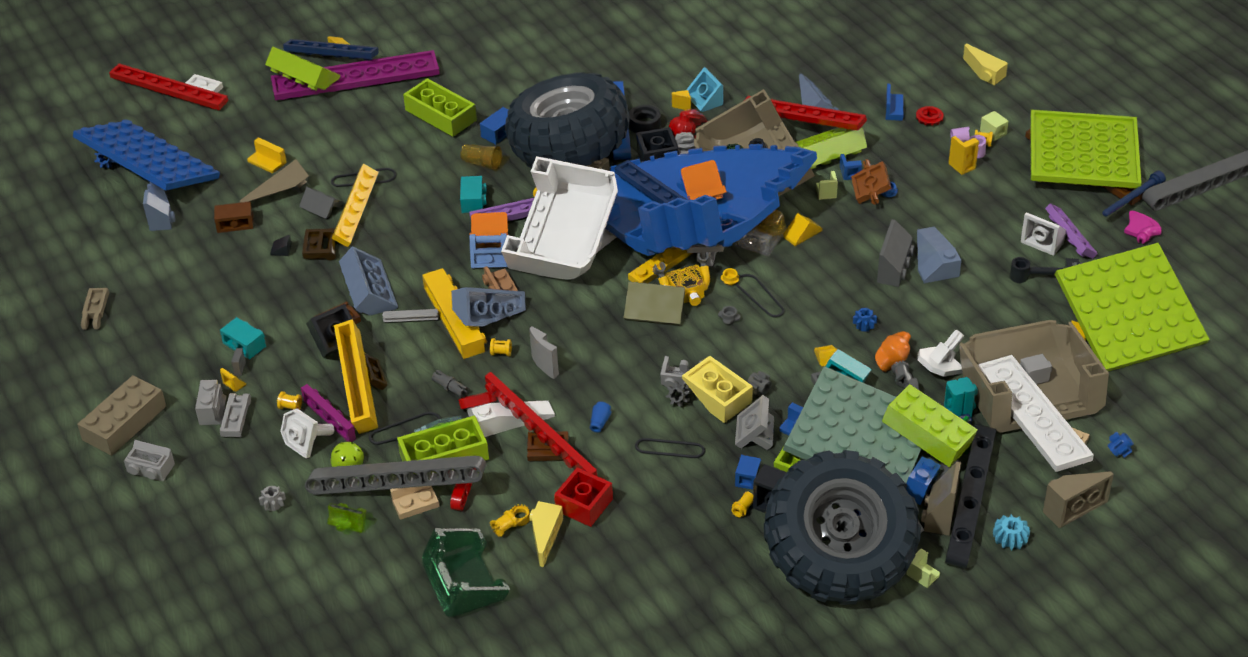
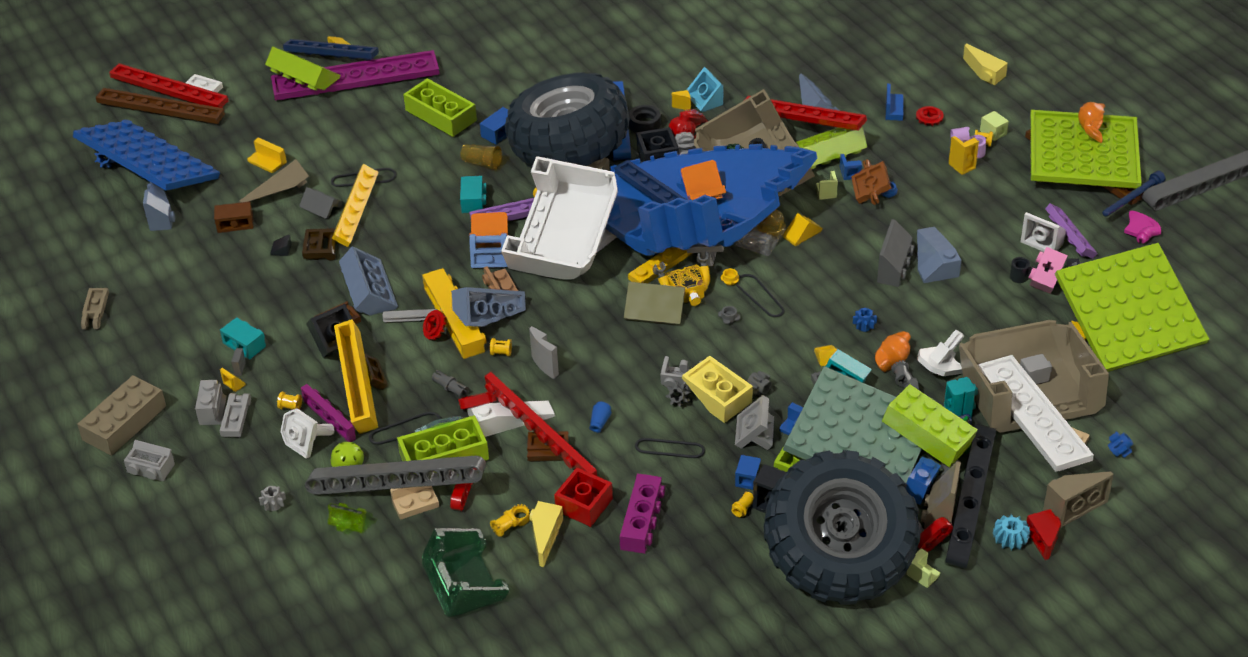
none -> reddish brown plate [96,88,225,124]
none -> red gear [423,310,447,340]
none -> magenta brick [620,473,665,554]
none -> red beam [918,517,953,552]
none -> red slope [1027,509,1061,560]
none -> bright pink brick [1028,247,1068,294]
none -> orange hair [1078,102,1105,143]

